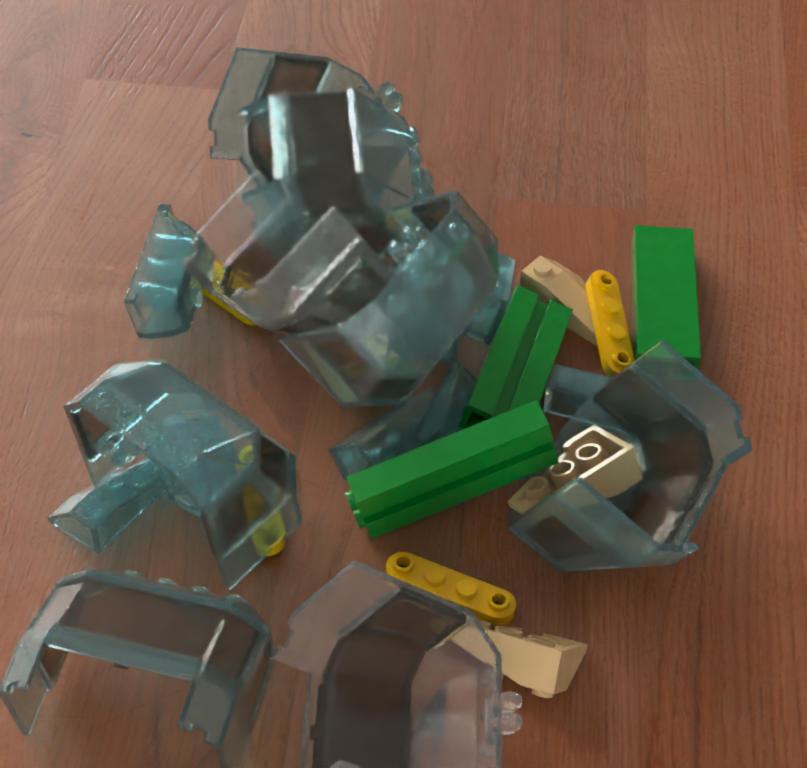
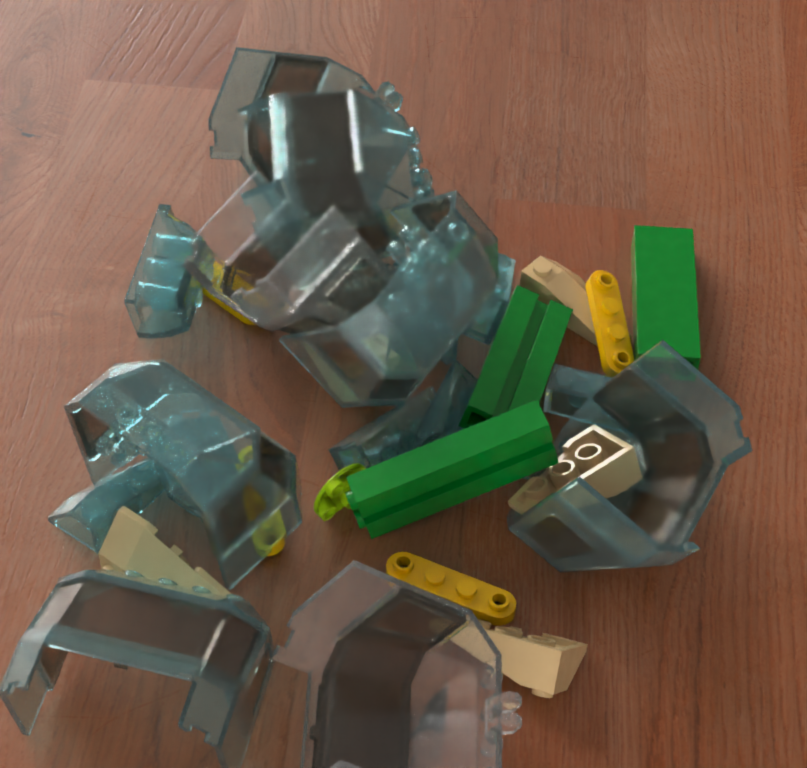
none -> tan wedge [98,505,235,620]
none -> lime dish [314,463,367,521]

